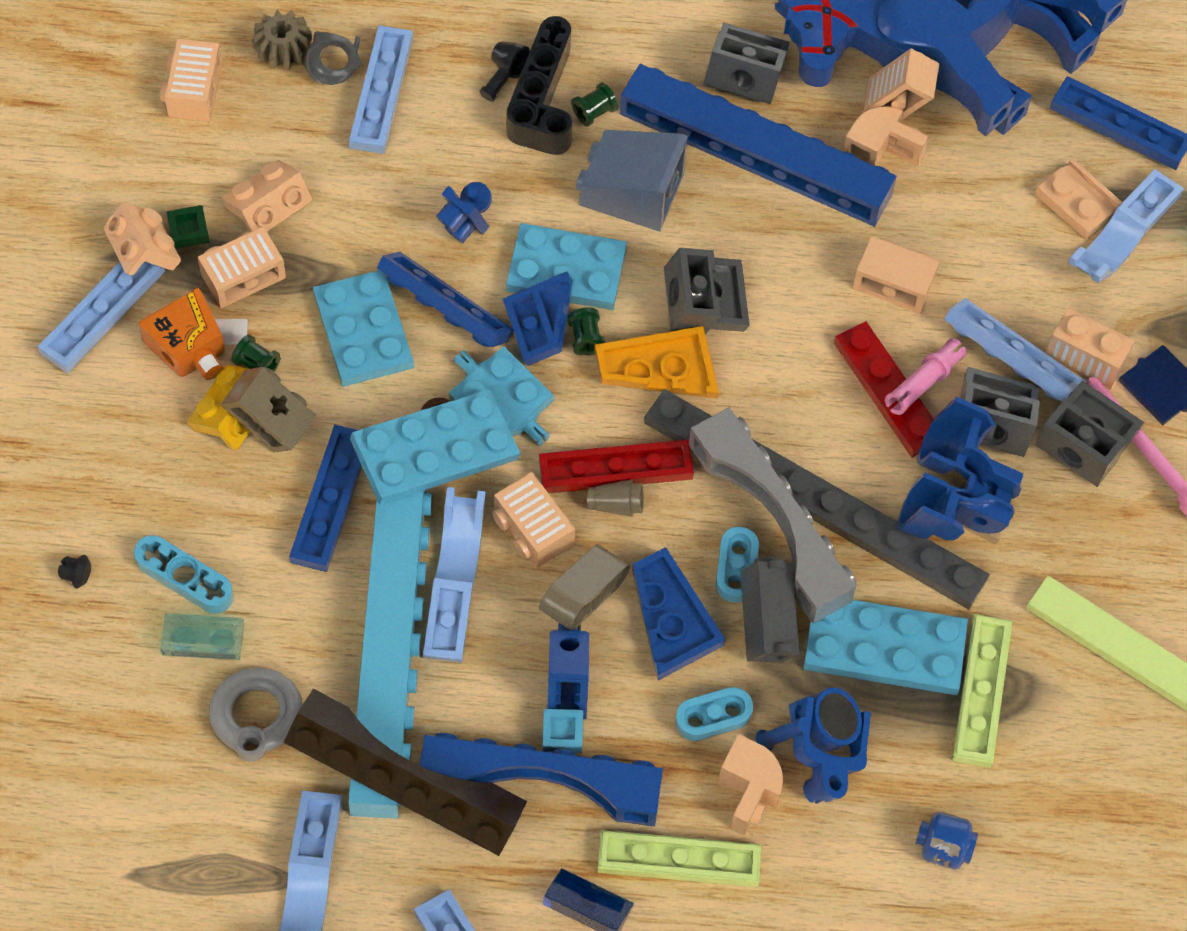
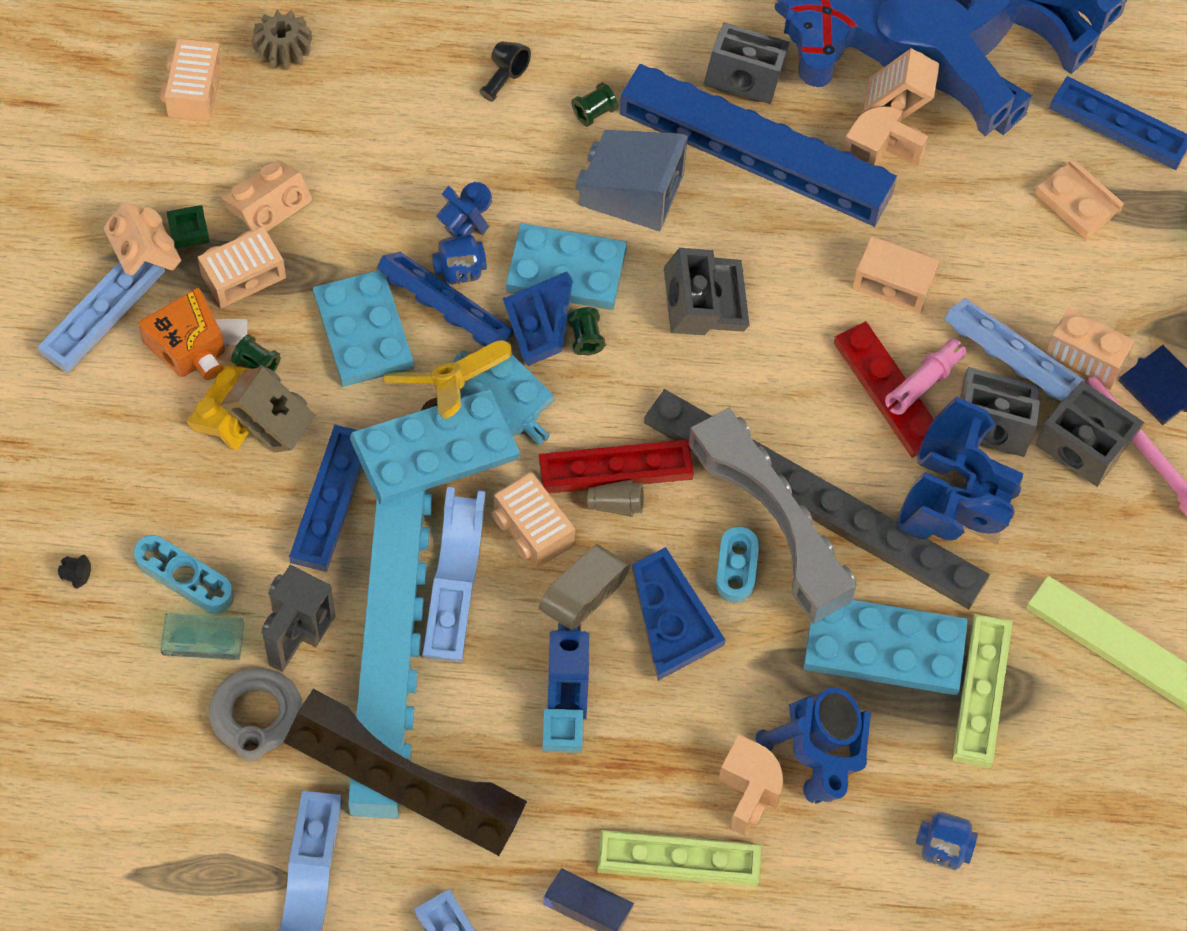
dark grey piece [305,31,361,85] -> none
light blue plate [349,25,413,154] -> none
blue arch [420,733,663,827] -> none
black beam [506,16,572,155] -> none
light orange wing [594,326,719,399] -> none
medium azure plate [675,687,753,741] -> none
dark grey brick [740,556,800,663] -> none
light blue piece [1068,169,1184,283] -> none
none -> dark grey brick [262,564,336,673]
none -> yellow piece [383,340,512,419]
none -> blue head [432,235,487,285]

